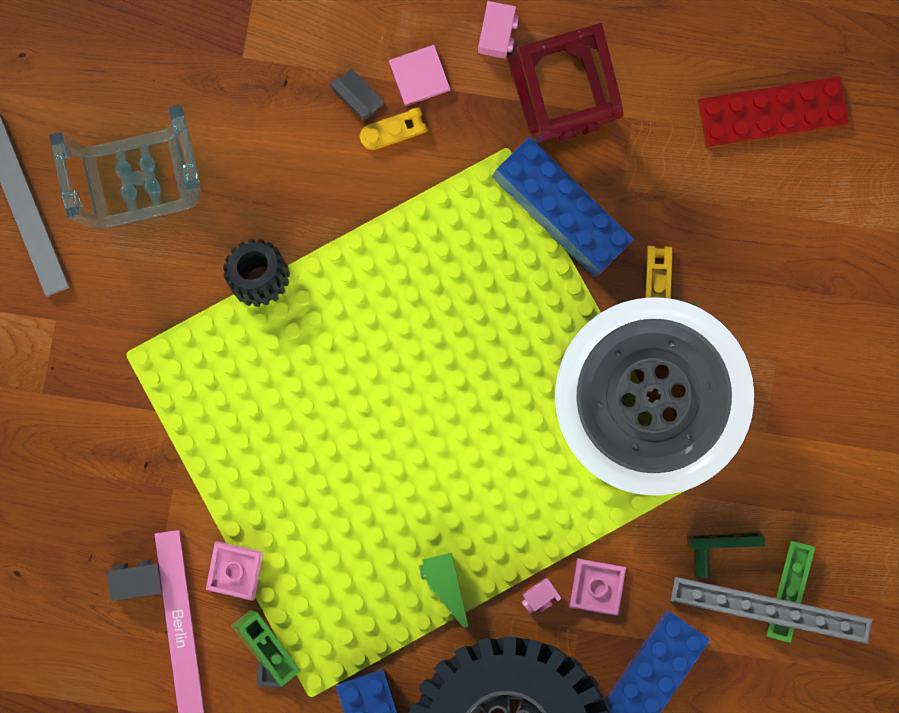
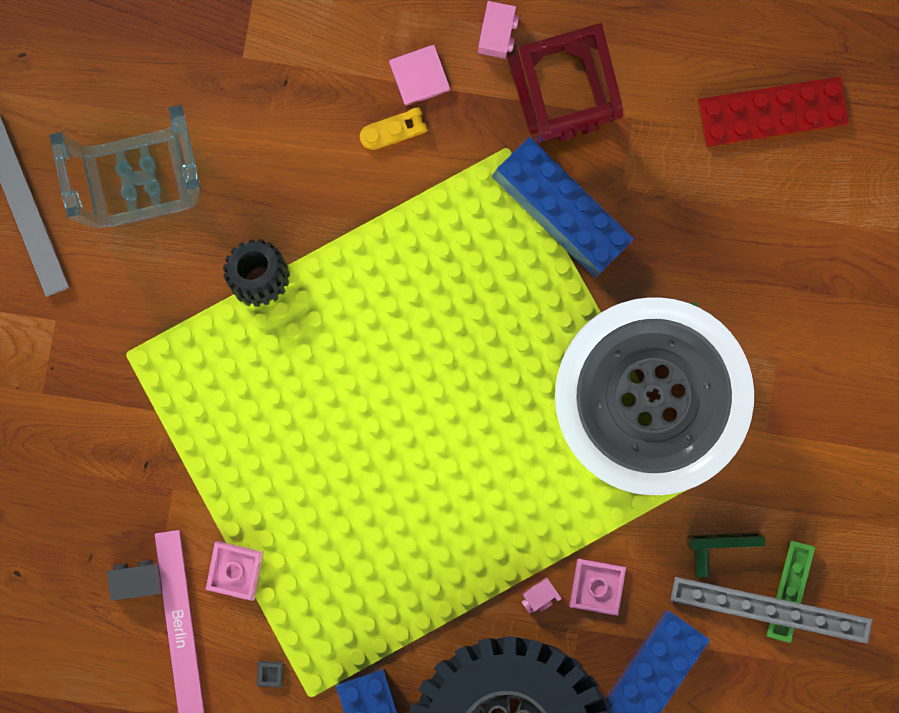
bright green slope [231,610,301,687] -> none
dark grey panel [330,69,384,122] -> none
bright green slope [419,553,468,628] -> none
yellow plate [645,246,672,299] -> none

